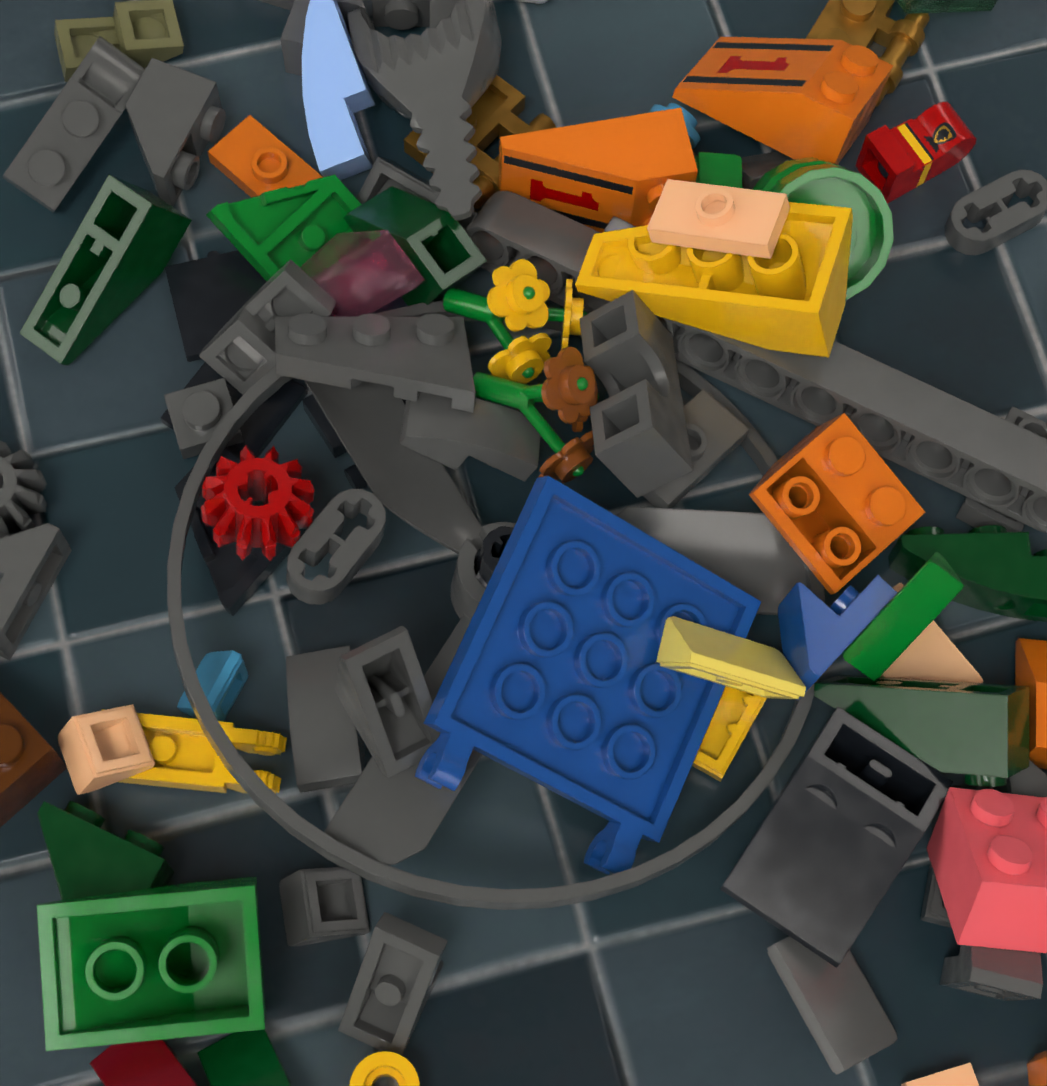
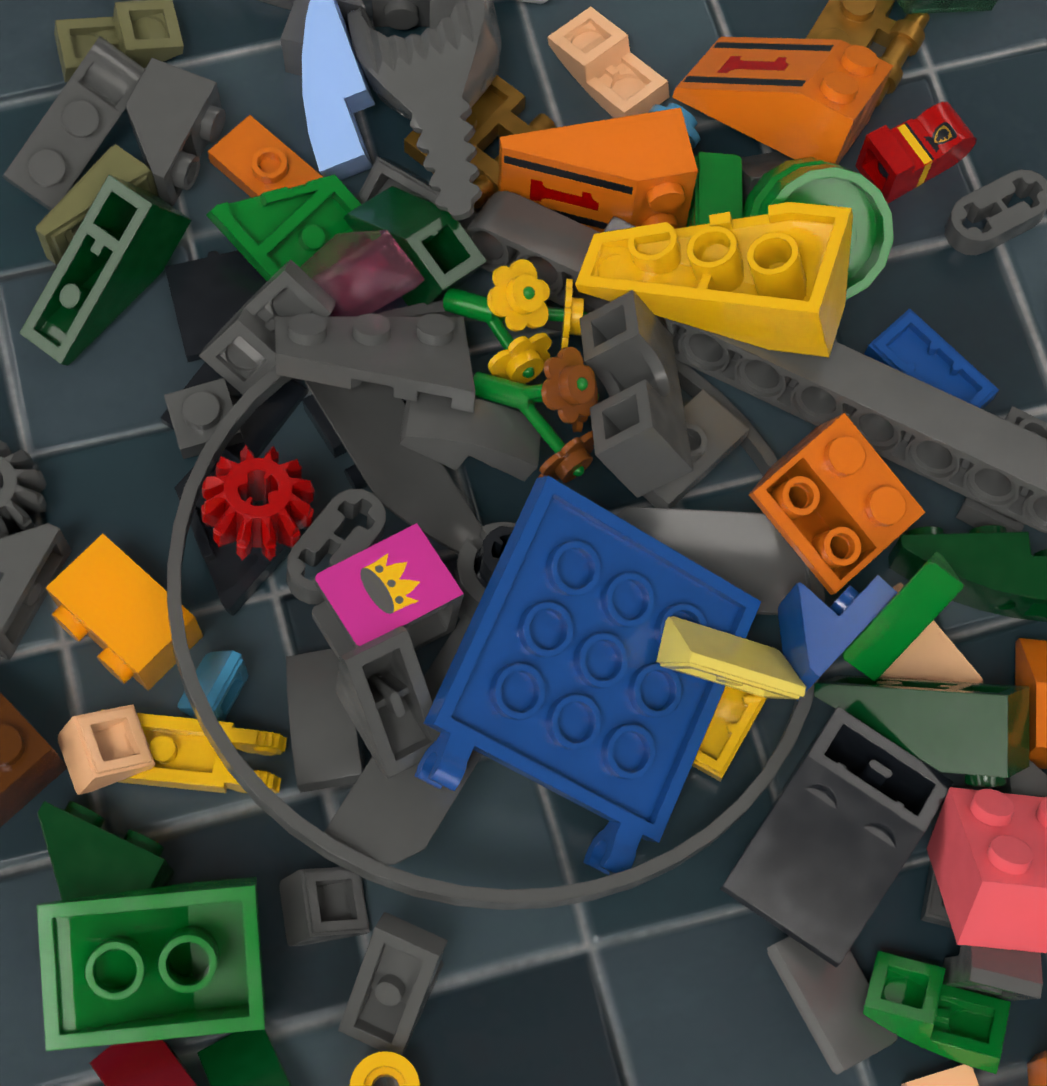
light nougat plate [647,179,790,259] -> none
none -> olive slope [35,144,158,265]
none -> light orange brick [46,533,203,691]
none -> dark pink piece [312,523,464,660]
none -> light nougat slope [547,6,670,118]
none -> green slope [863,951,1011,1074]
none -> blue plate [864,308,999,409]

